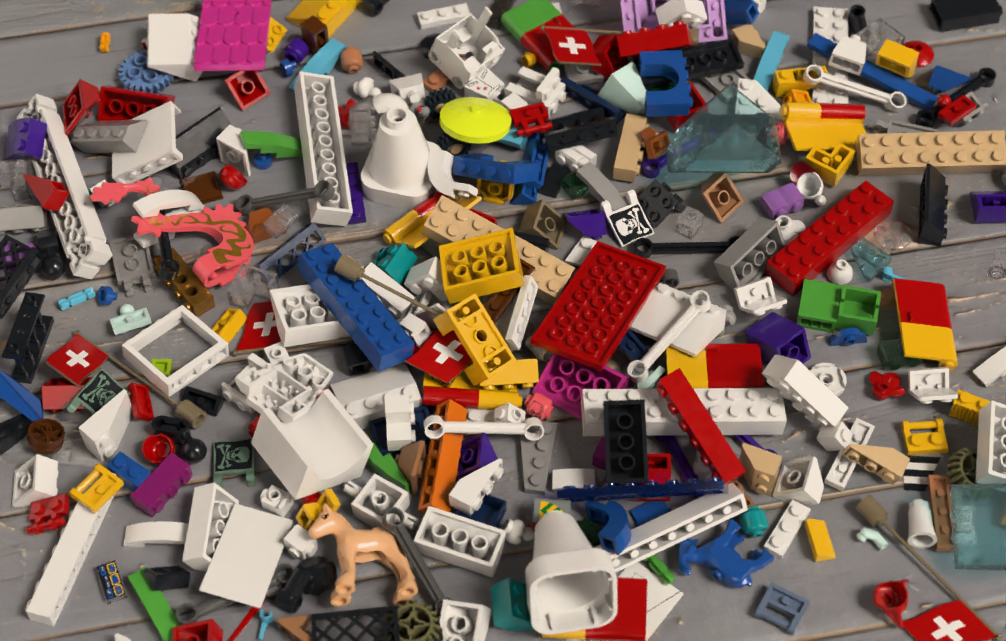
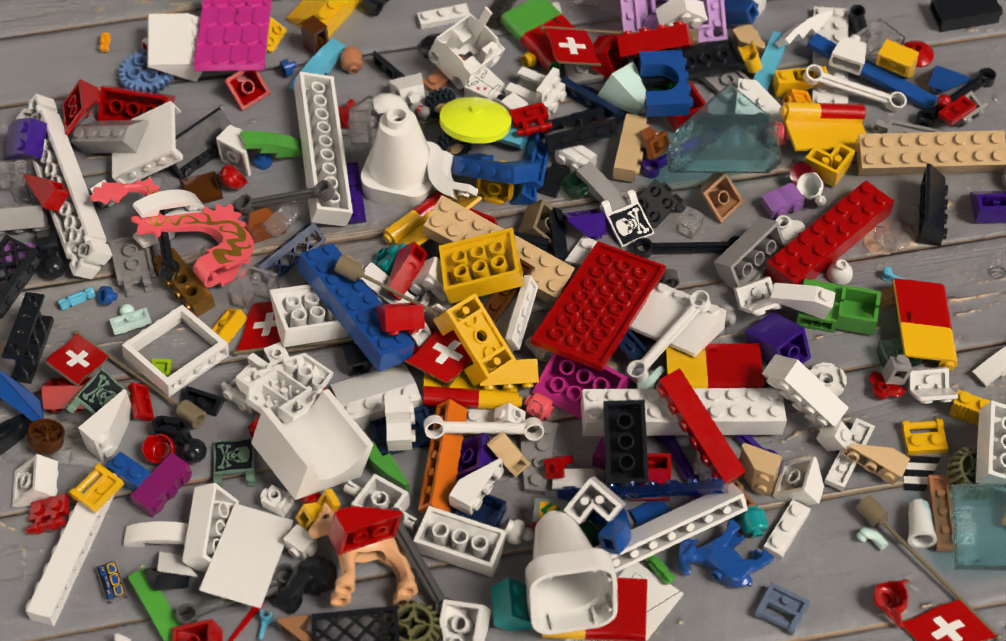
dark purple head [283,38,309,64] -> none
white animal [353,77,381,102] -> none
medium nougat slope [395,440,427,496] -> none
yellow slope [804,519,836,562] -> none
blue plate [828,328,867,346] -> none
clear light blue wing [850,237,893,283] -> none
none -> white sticker [157,552,198,577]
none -> red slope [328,506,403,555]
none -> red slope [376,302,425,335]
none -> red slope [385,241,427,301]
none -> tan slope [487,431,531,477]
none -> red bracket [543,455,573,479]
none -> black piece [549,207,568,260]
none -> white brick [564,476,626,524]
none -> yellow piece [737,41,762,73]
none -> white slope [770,283,836,320]
none -> white slope [775,10,834,48]
none -> light grey brick [880,354,913,385]

